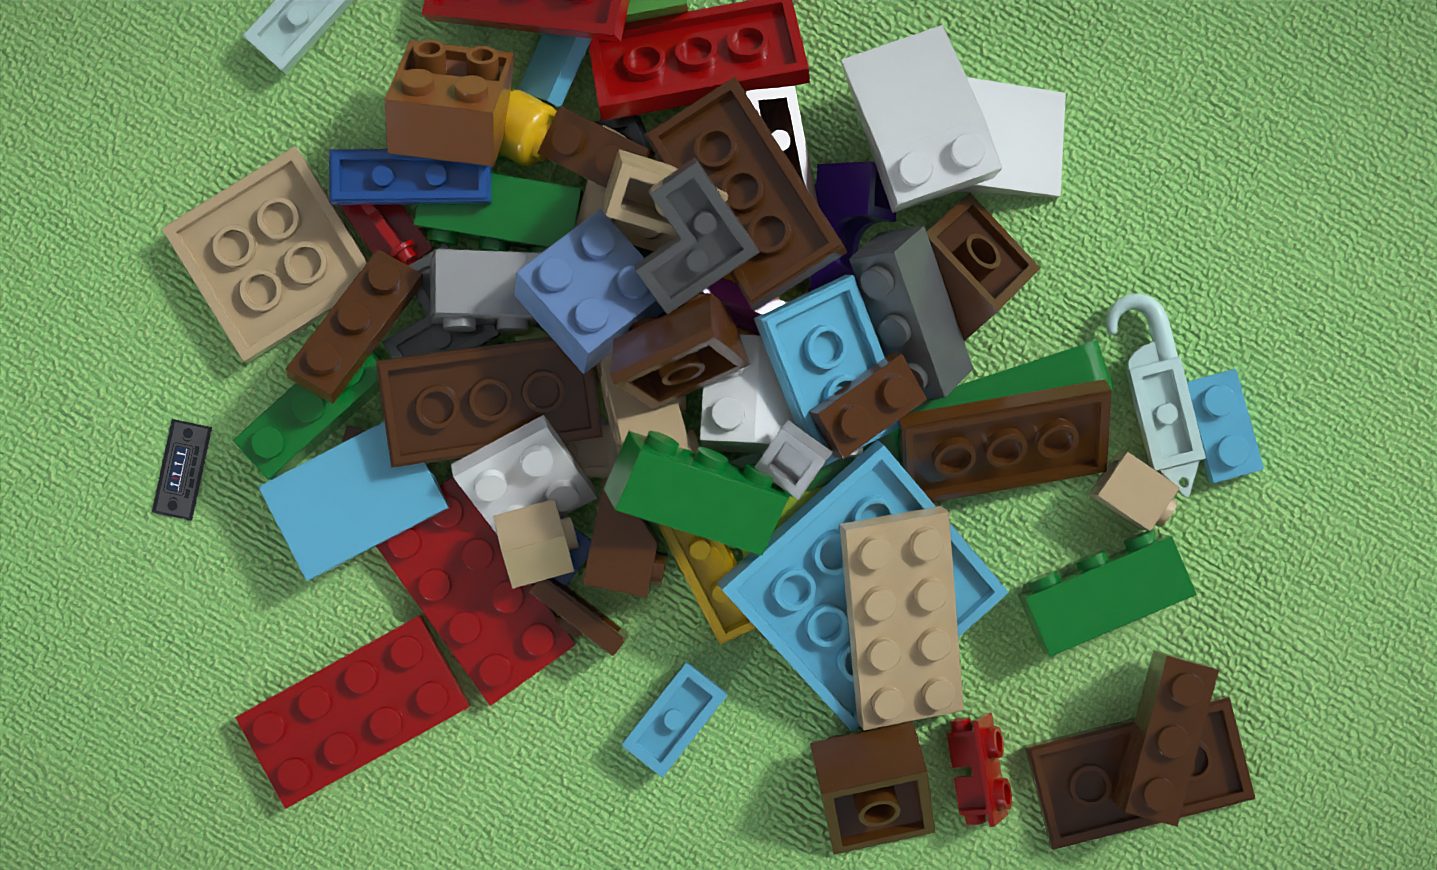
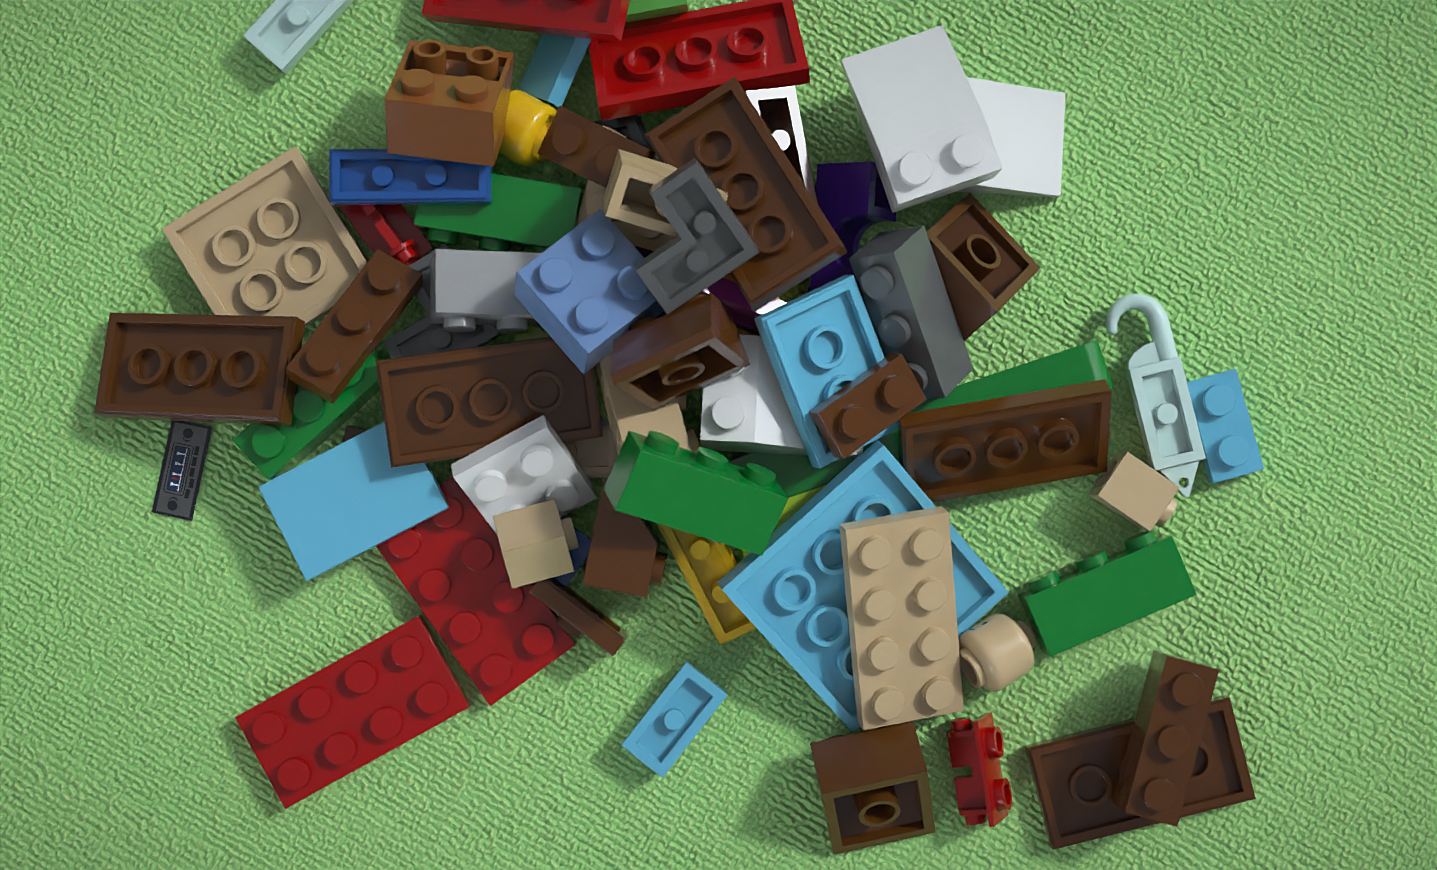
light grey plate [754,420,833,500] -> none
none -> reddish brown tile [94,312,305,425]
none -> tan head [959,613,1036,692]

